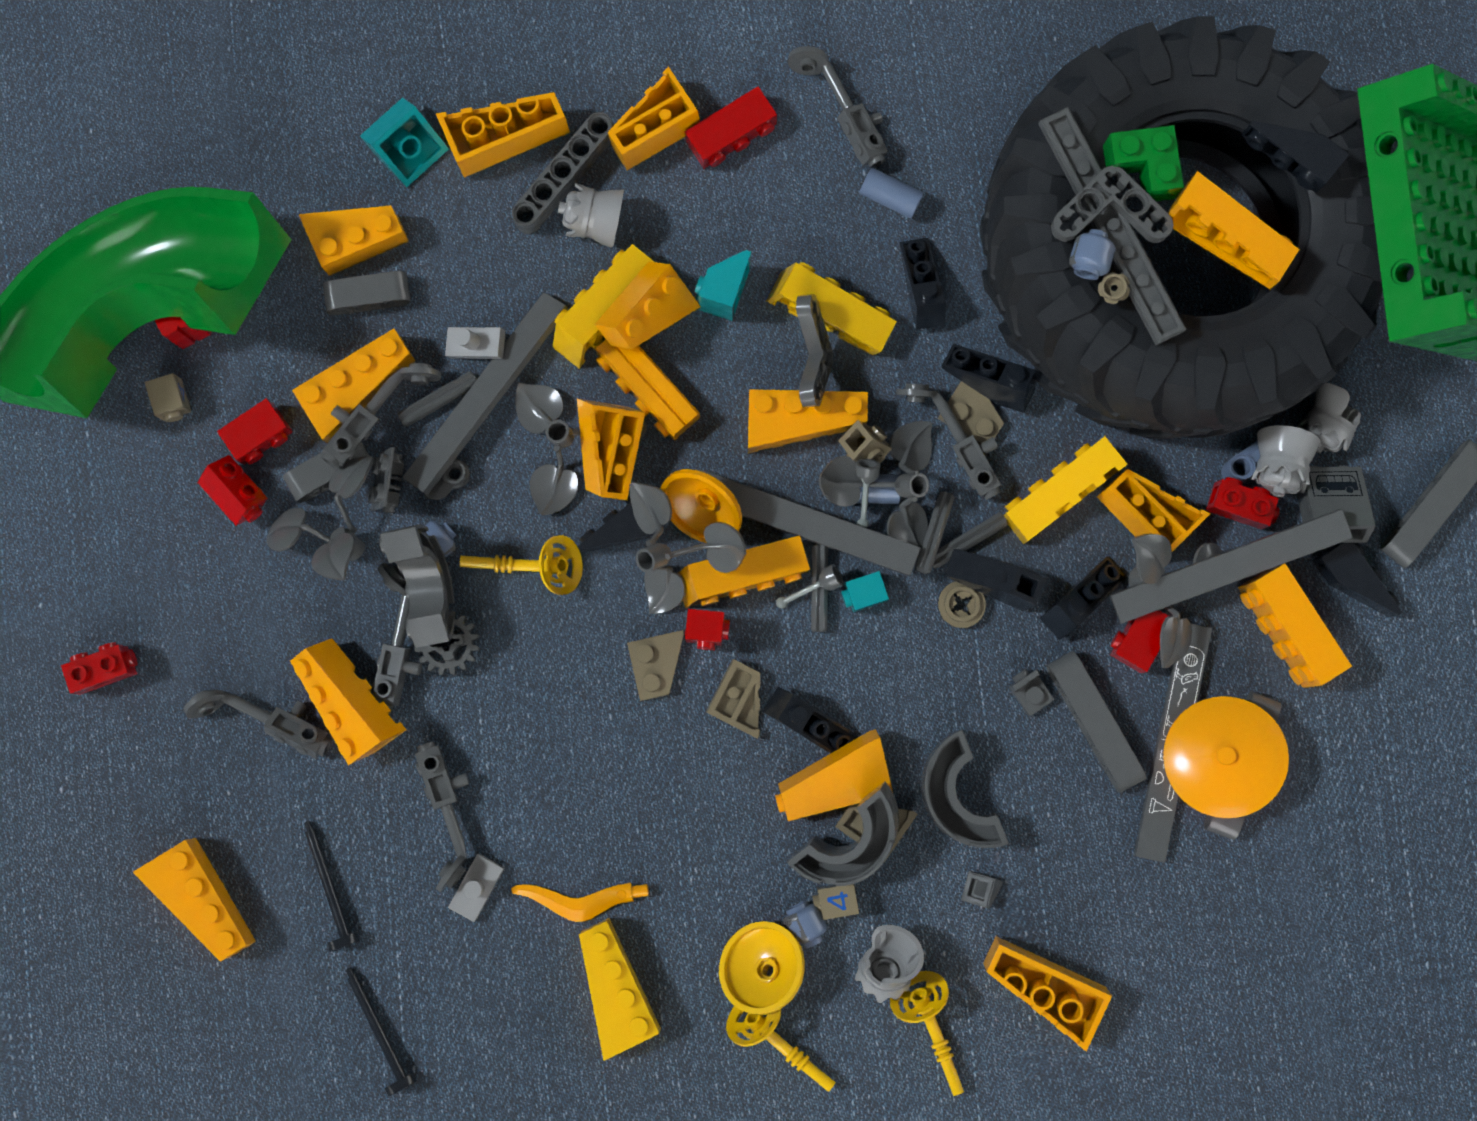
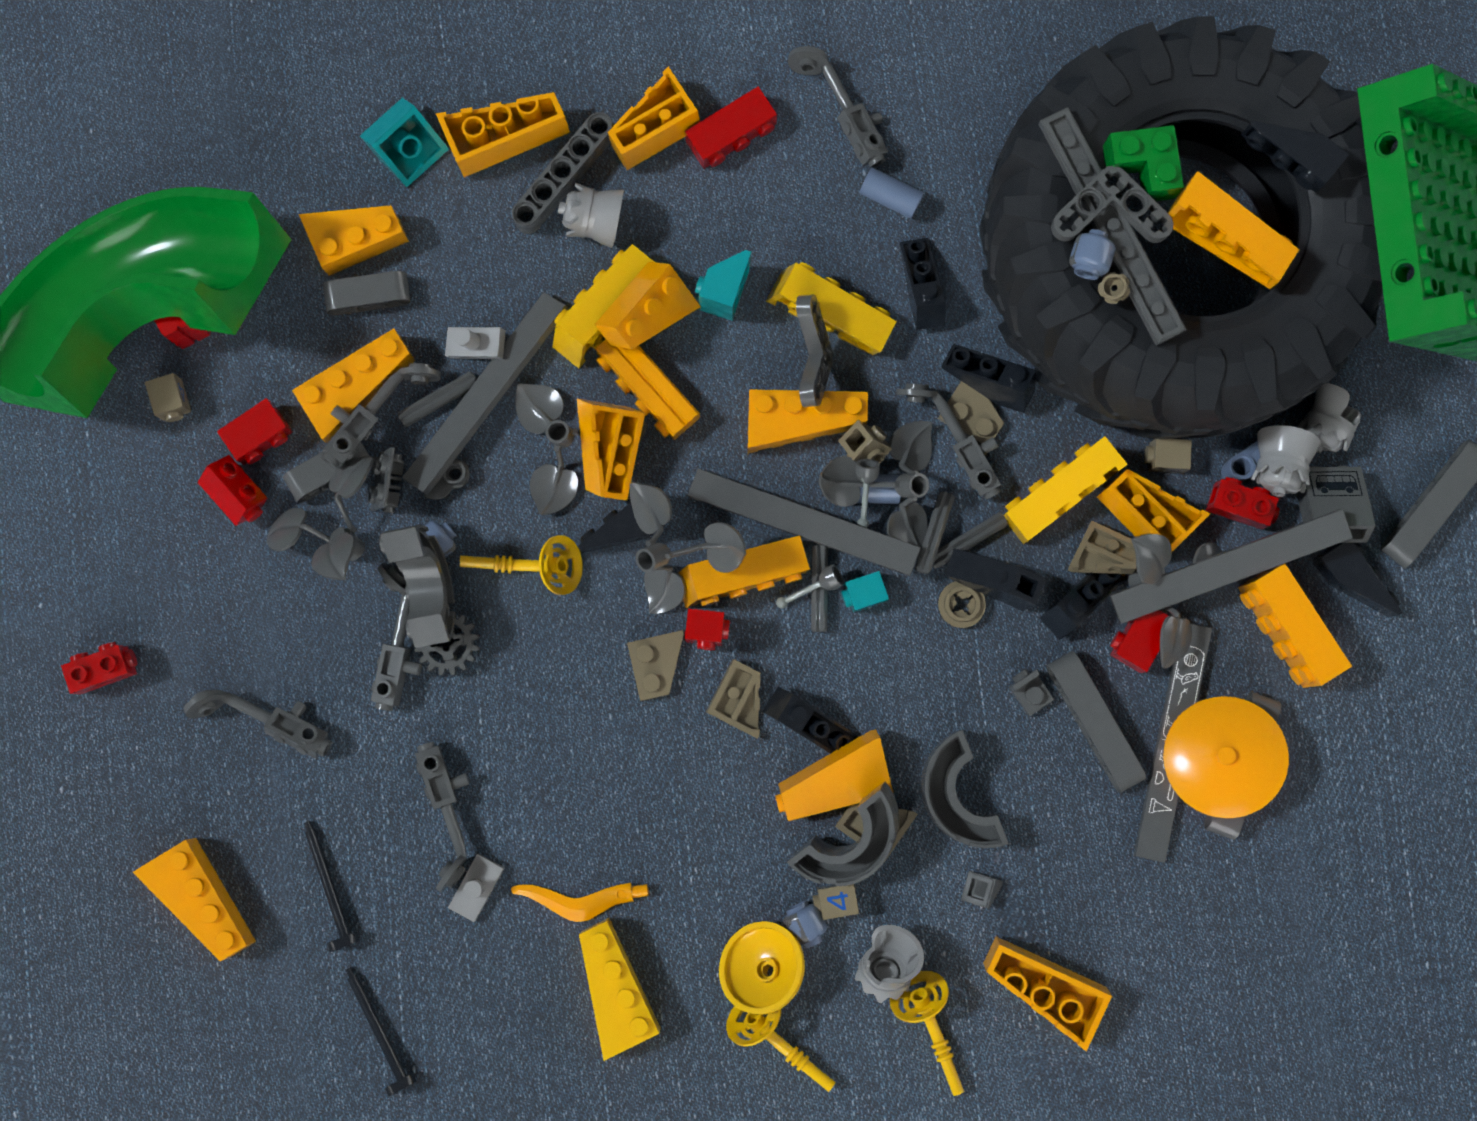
light orange wedge [290,638,407,765] -> none
light orange dish [661,469,742,543] -> none
none -> dark tan wing [1067,521,1136,574]
none -> dark tan brick [1144,439,1192,474]

